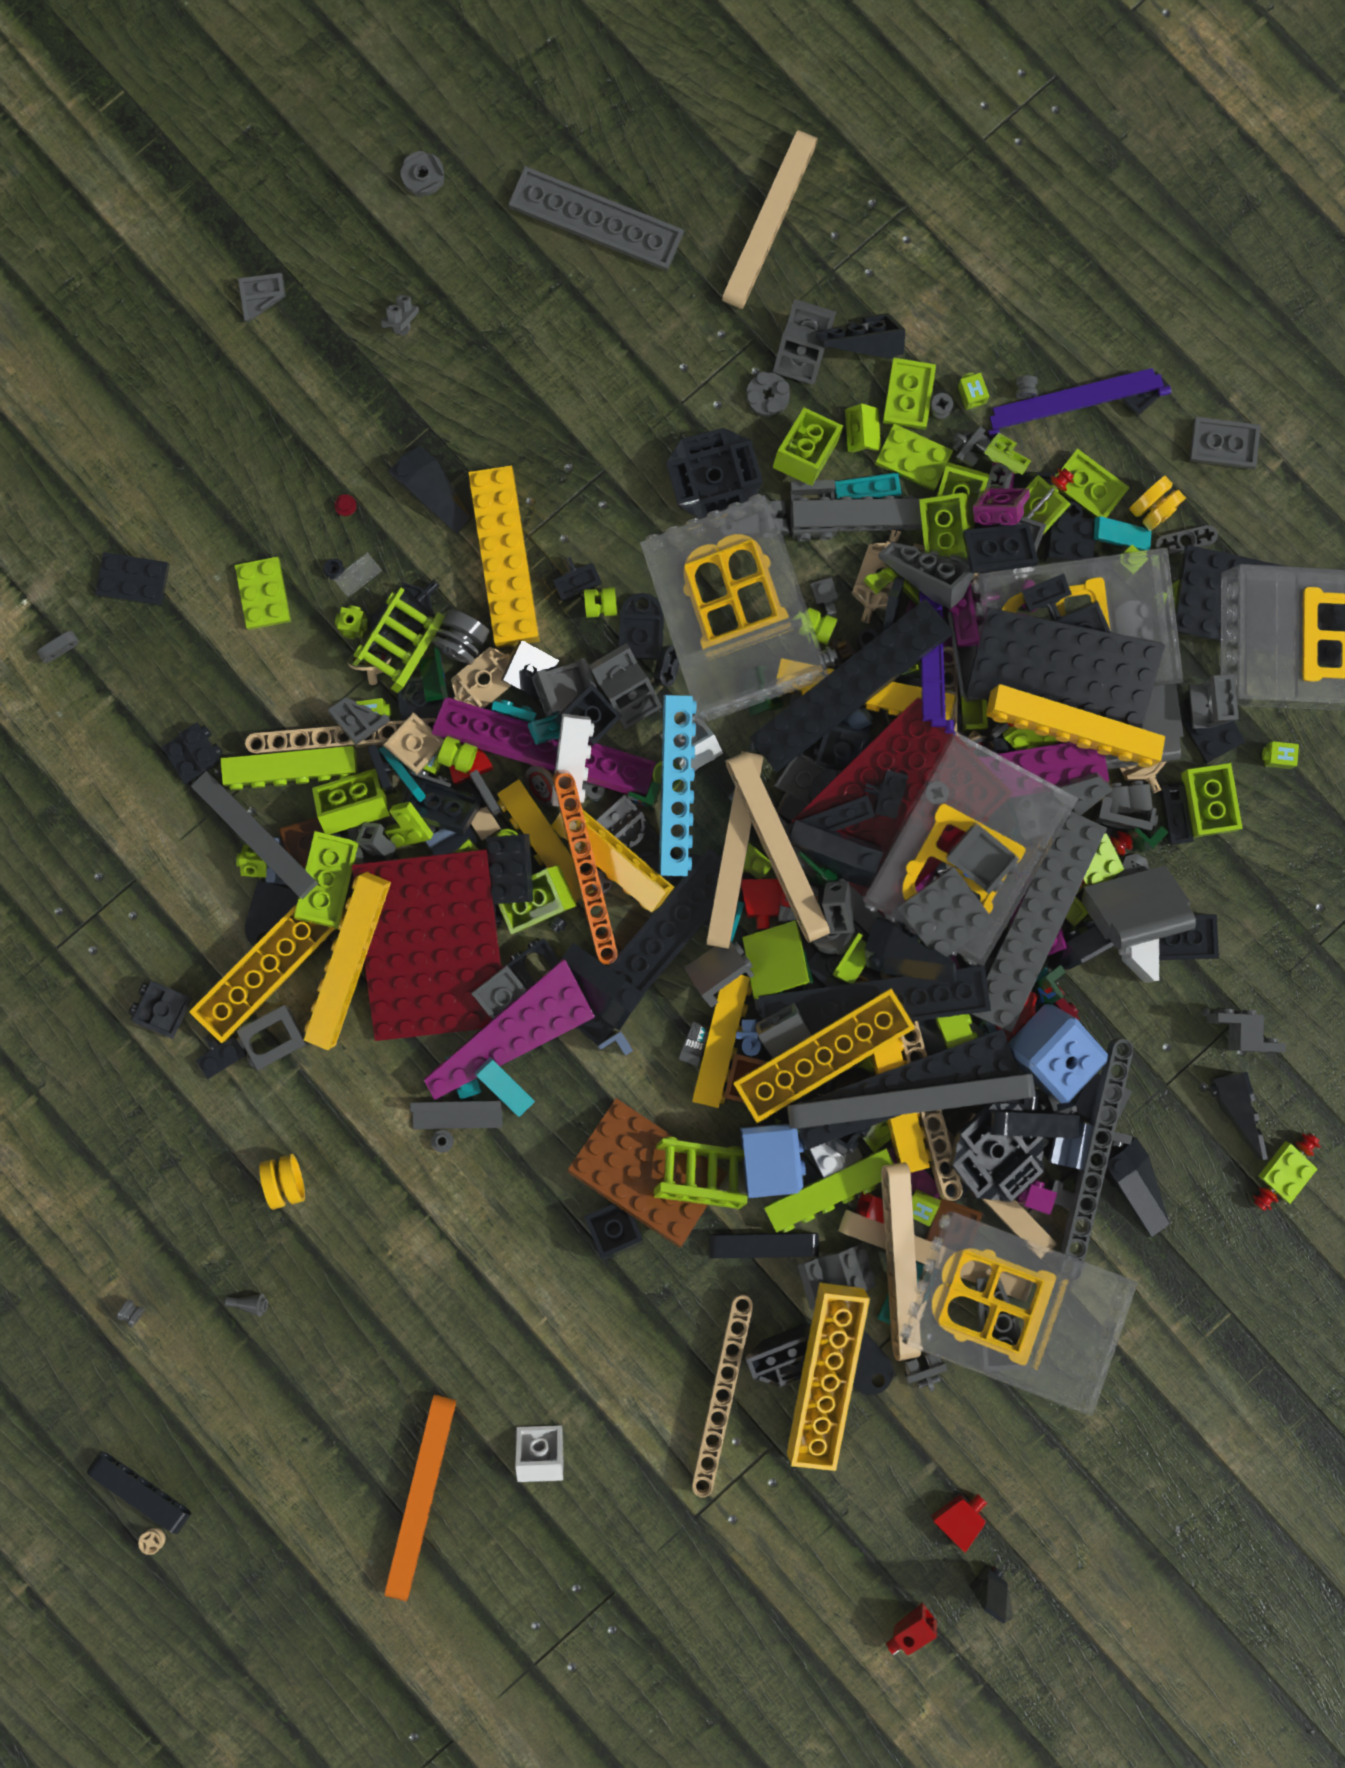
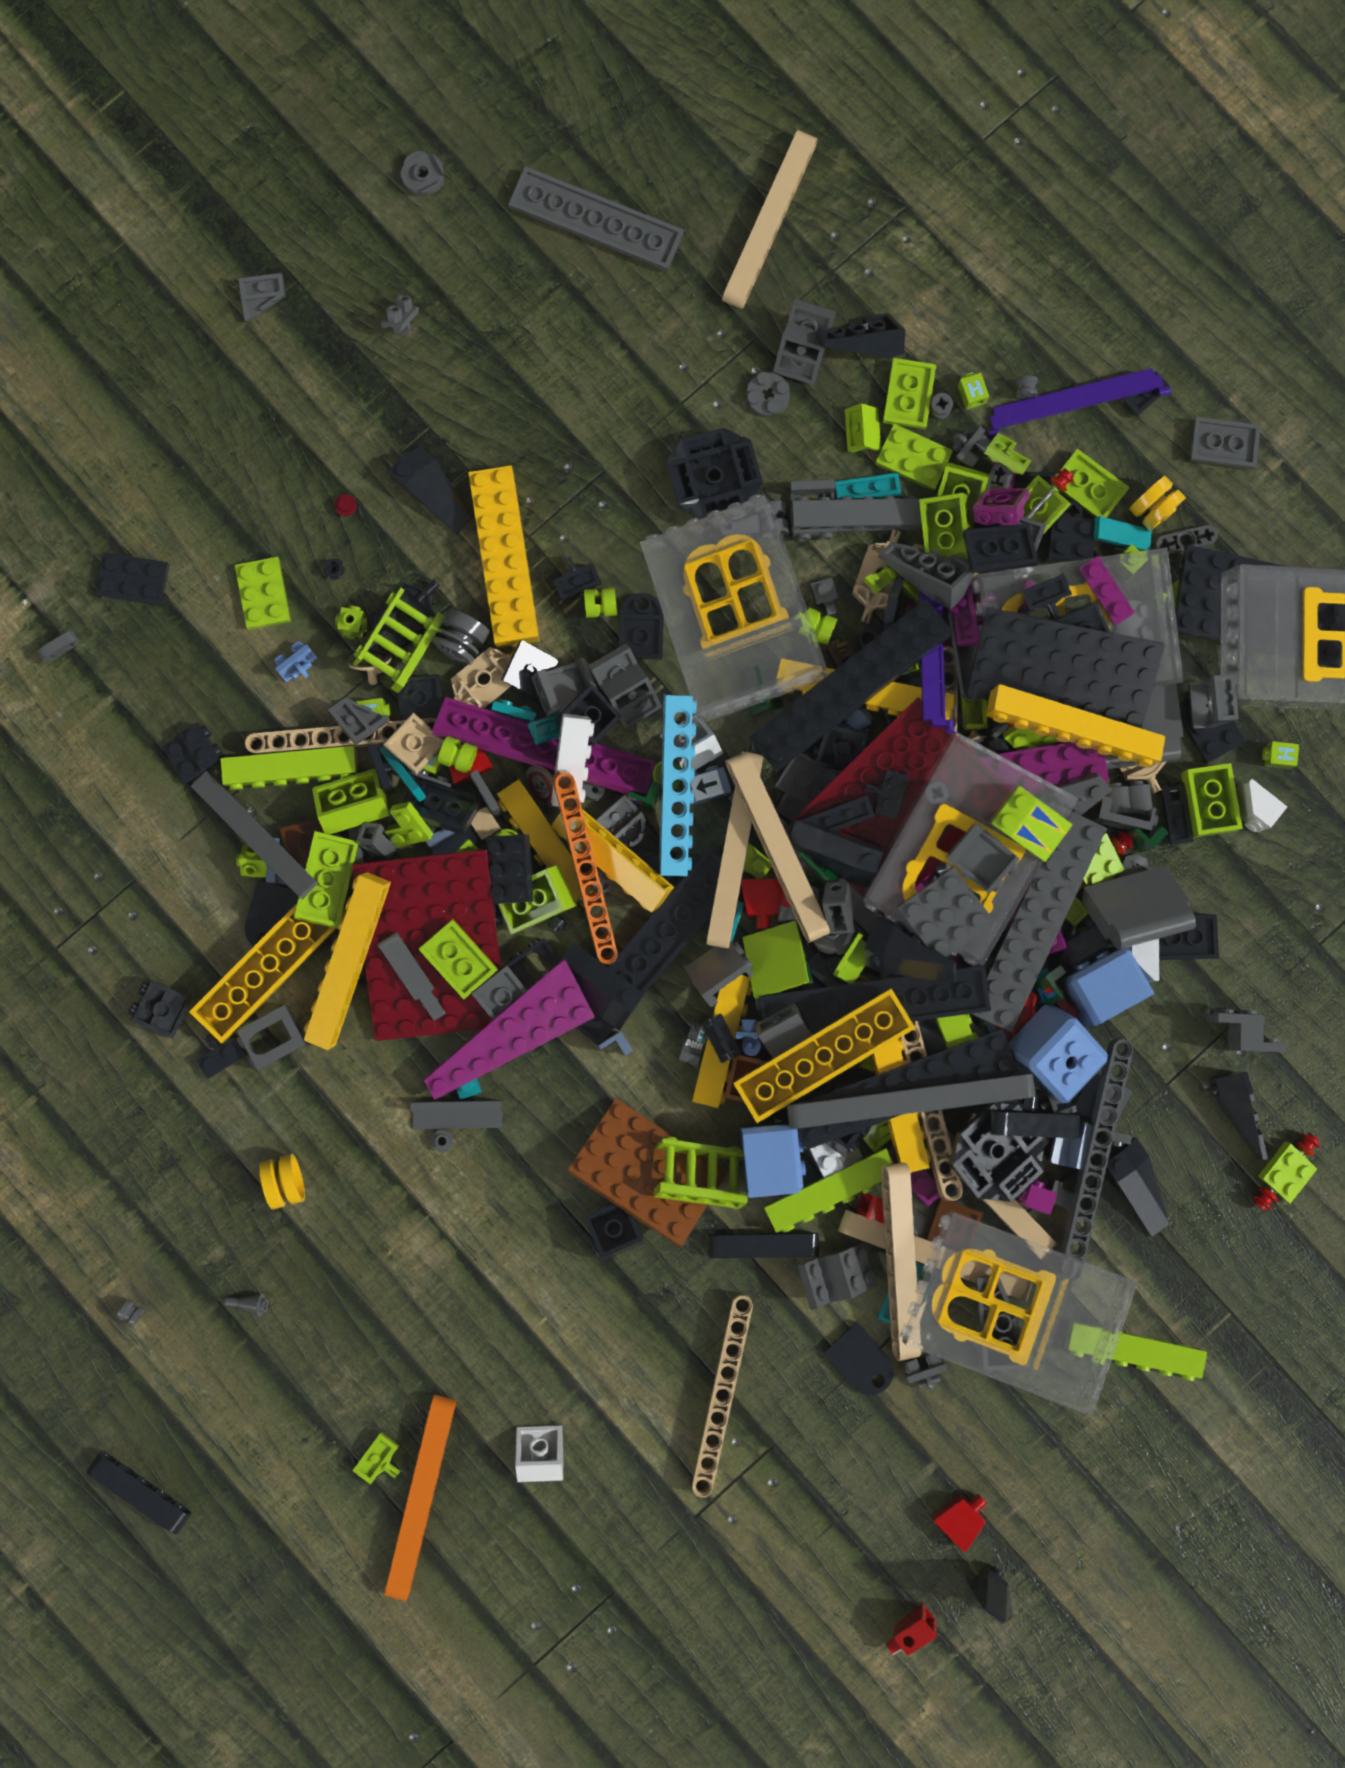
tan wheel [138,1527,166,1555] -> none
clear plate [334,553,382,597] -> none
dark green panel [419,647,448,702] -> none
teal tile [474,1057,535,1117] -> none
black beam [654,645,682,686] -> none
black wedge [745,1324,811,1387] -> none
lime brick [773,408,843,486] -> none
yellow brick [787,1283,870,1471] -> none
dark grey plate [821,646,838,668] -> none
lime brick [912,1189,941,1227] -> none
none -> medium blue hips [274,641,318,682]
none -> lime plate [353,1432,400,1485]
none -> dark grey piece [378,932,446,1021]
none -> lime plate [419,919,498,999]
none -> brick [681,765,731,807]
none -> black hinge [701,1013,741,1064]
none -> lime slope [989,784,1073,862]
none -> medium blue plate [1060,948,1154,1027]
none -> lime brick [1064,1320,1207,1381]
none -> magenta plate [1078,556,1135,626]
none -> white slope [1237,779,1287,833]

